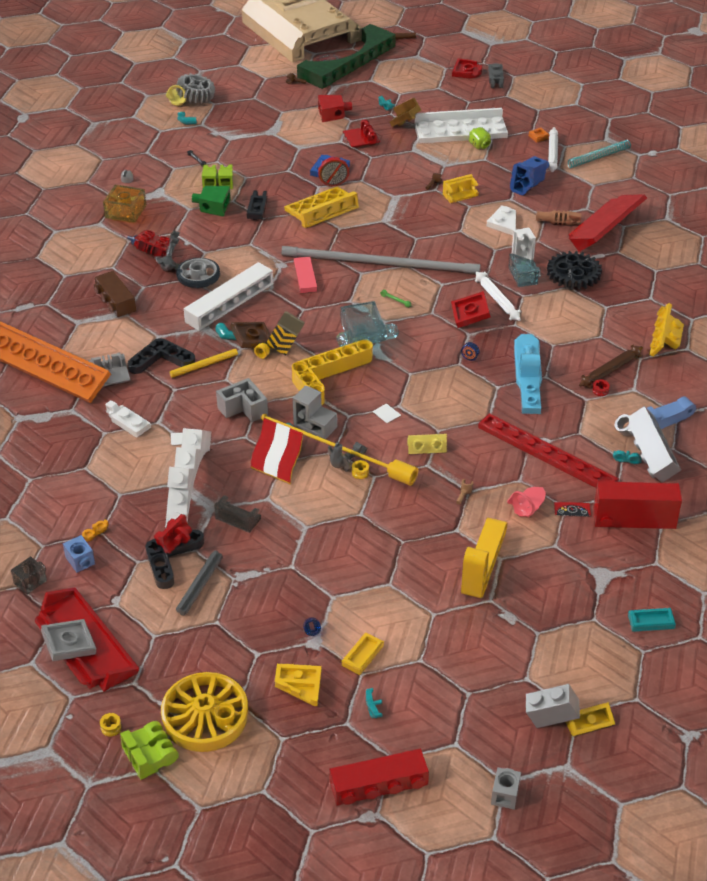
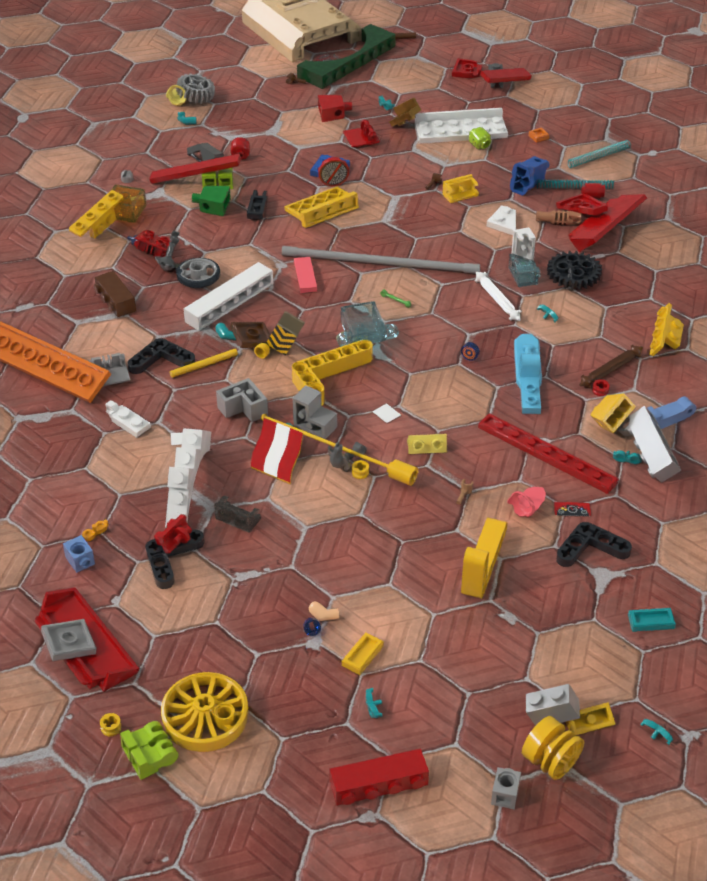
clear smoke brick [11,556,47,594] -> none
dark grey axle [176,551,223,616] -> none
yellow wing [275,664,322,706] -> none
red hinge [451,291,491,328] -> none
white wheel [548,127,558,172] -> none
red brick [593,481,682,529] -> none
none -> yellow bracket [69,190,124,239]
none -> red tile [149,154,241,184]
none -> dark grey slope [187,143,224,161]
none -> red head [230,137,250,160]
none -> light nougat arm [309,601,339,621]
none -> red tile [480,68,532,83]
none -> yellow wheel [522,716,584,780]
none -> teal piece [537,179,614,189]
none -> teal piece [537,304,559,322]
none -> red wing [556,193,608,216]
none -> black beam [556,522,632,567]
none -> red brick [581,183,605,199]
none -> yellow torso [590,393,636,433]
none -> teal piece [640,719,673,745]

